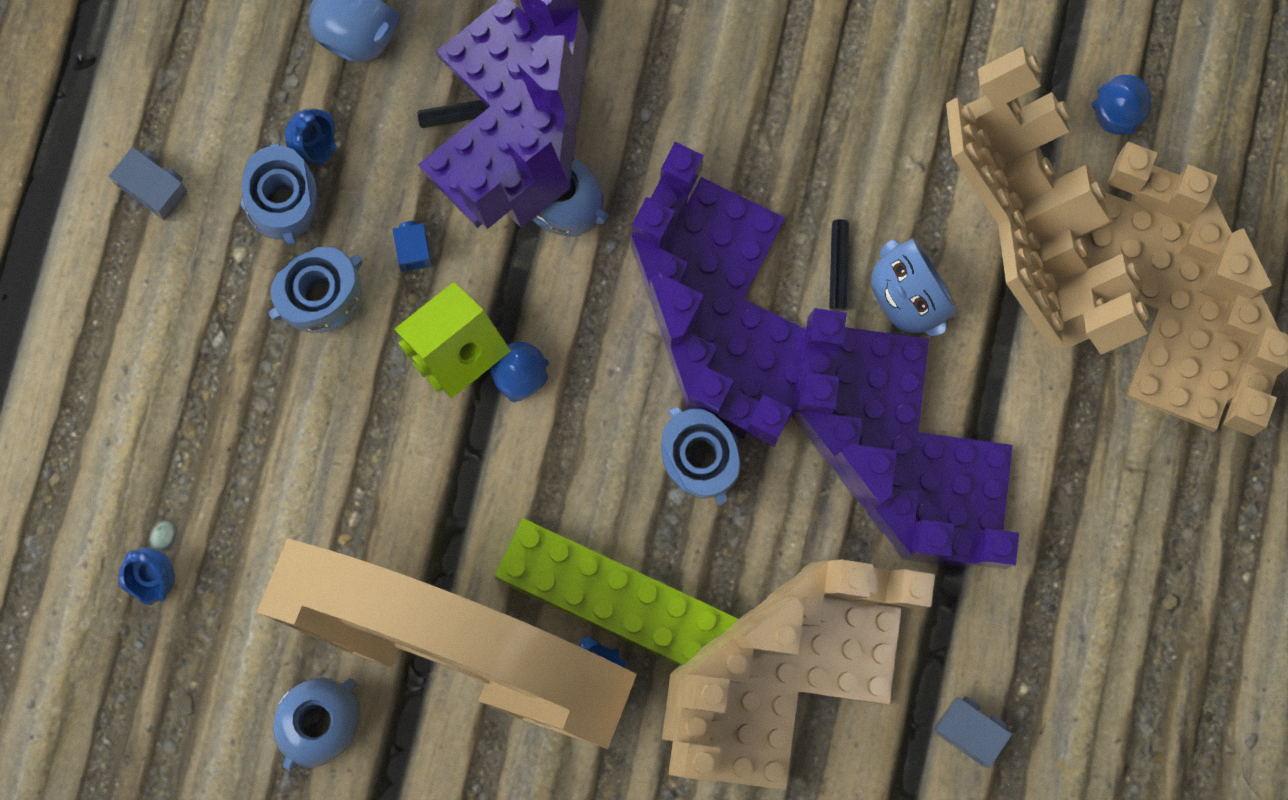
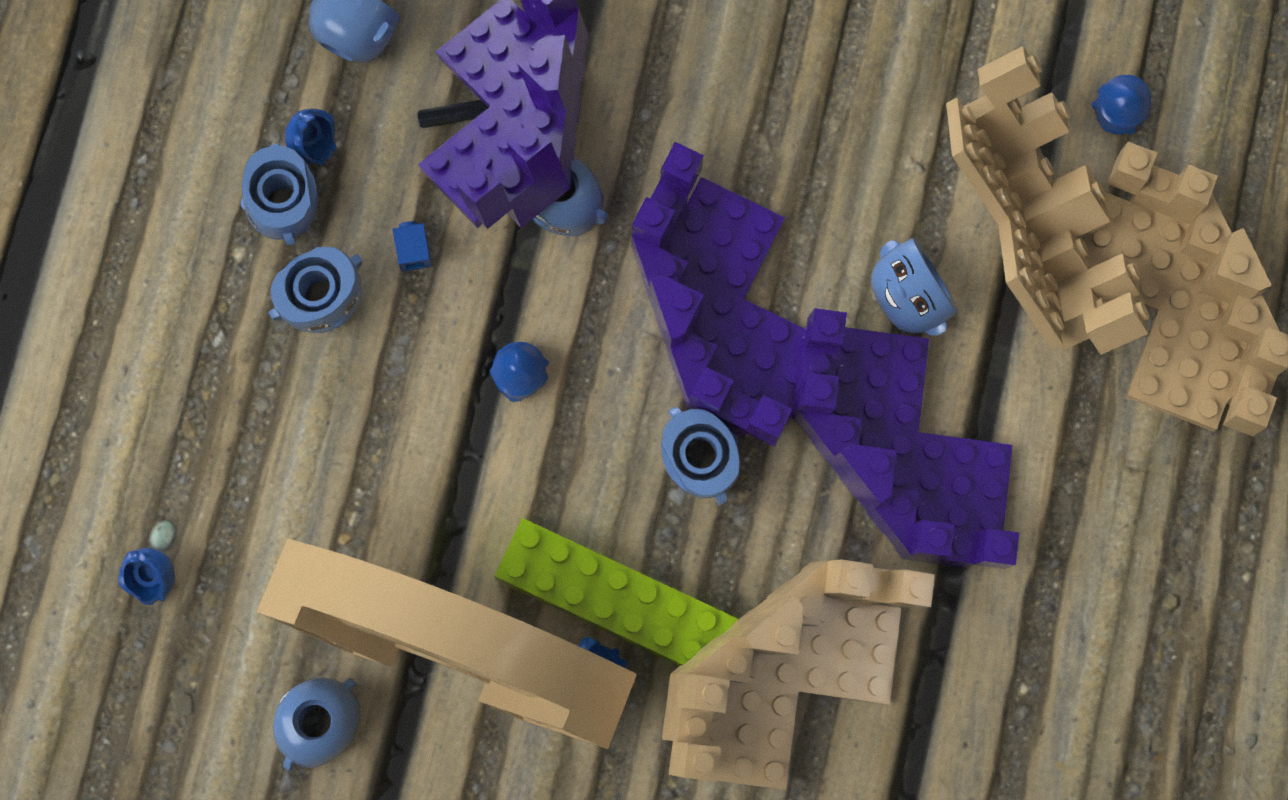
sand blue brick [109,147,187,220] -> none
lime brick [395,282,511,399] -> none
black axle [829,219,849,311] -> none
sand blue brick [932,696,1012,768] -> none

